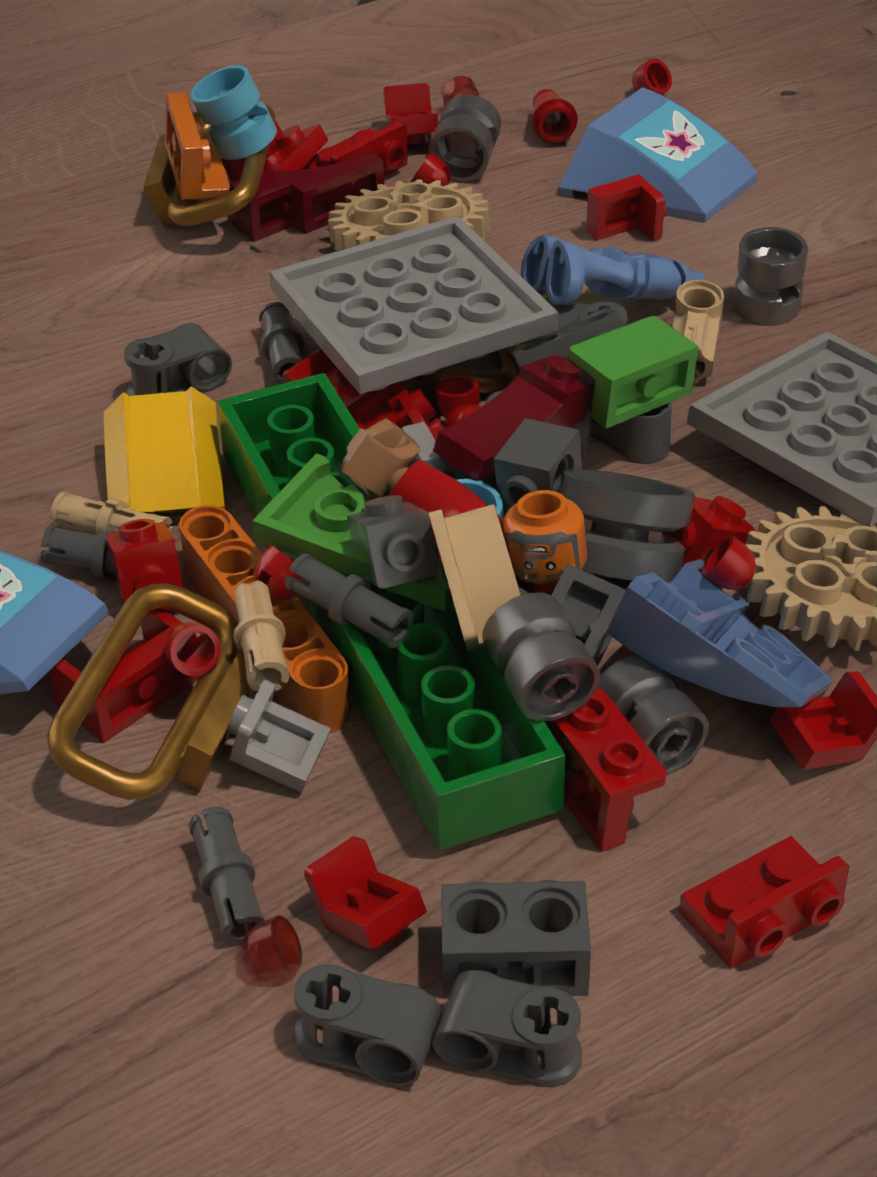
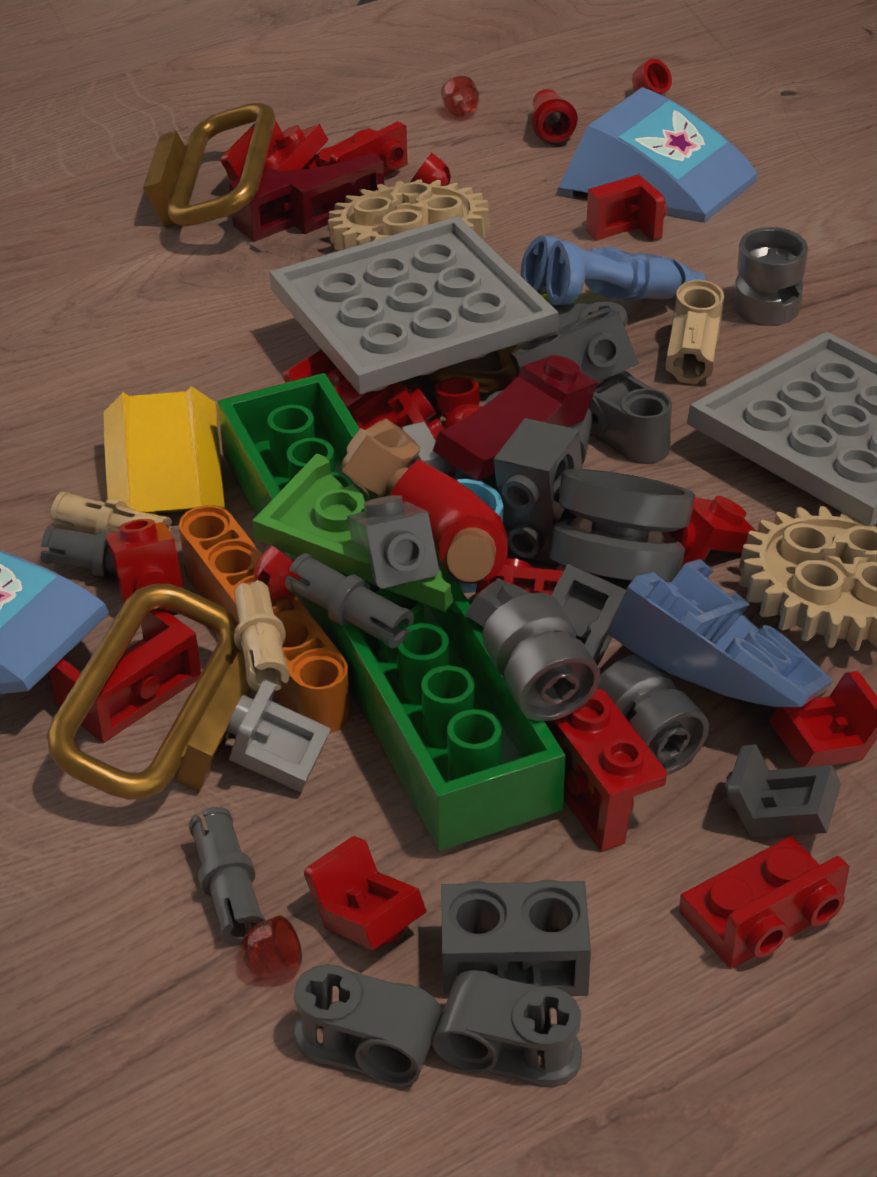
dark grey piece [124,323,232,396] -> none
orange bracket [165,93,230,201] -> none
red hinge [165,622,221,677] -> none
medium azure wheel [190,65,277,160] -> none
dark grey pin [259,302,304,384] -> none
red bracket [383,83,438,144] -> none
flat silver wheel [428,94,502,182] -> none
tan panel [429,504,521,651] -> none
orange head [503,490,587,588] -> none
bright green panel [568,316,699,429] -> none
red hinge [701,535,756,590] -> none
none -> dark grey bracket [725,744,841,838]

